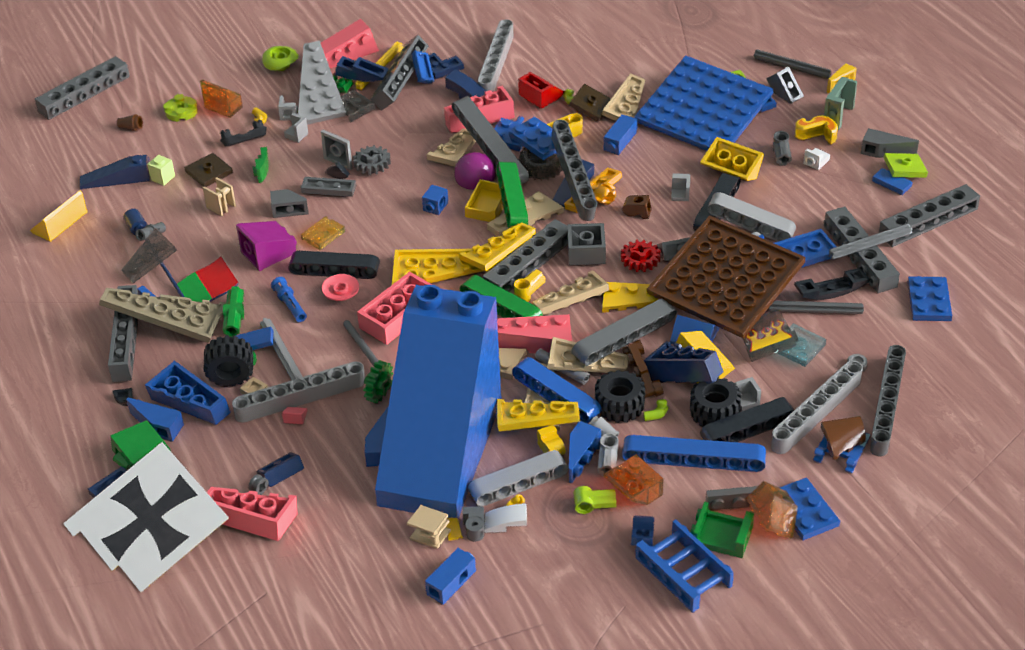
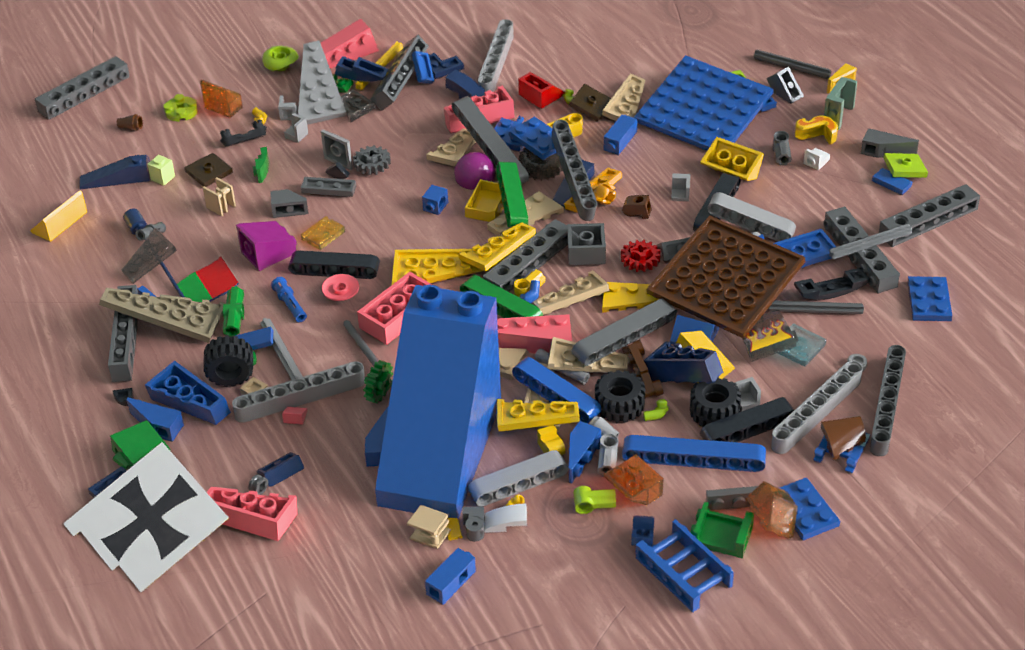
none -> blue arm [519,280,540,303]

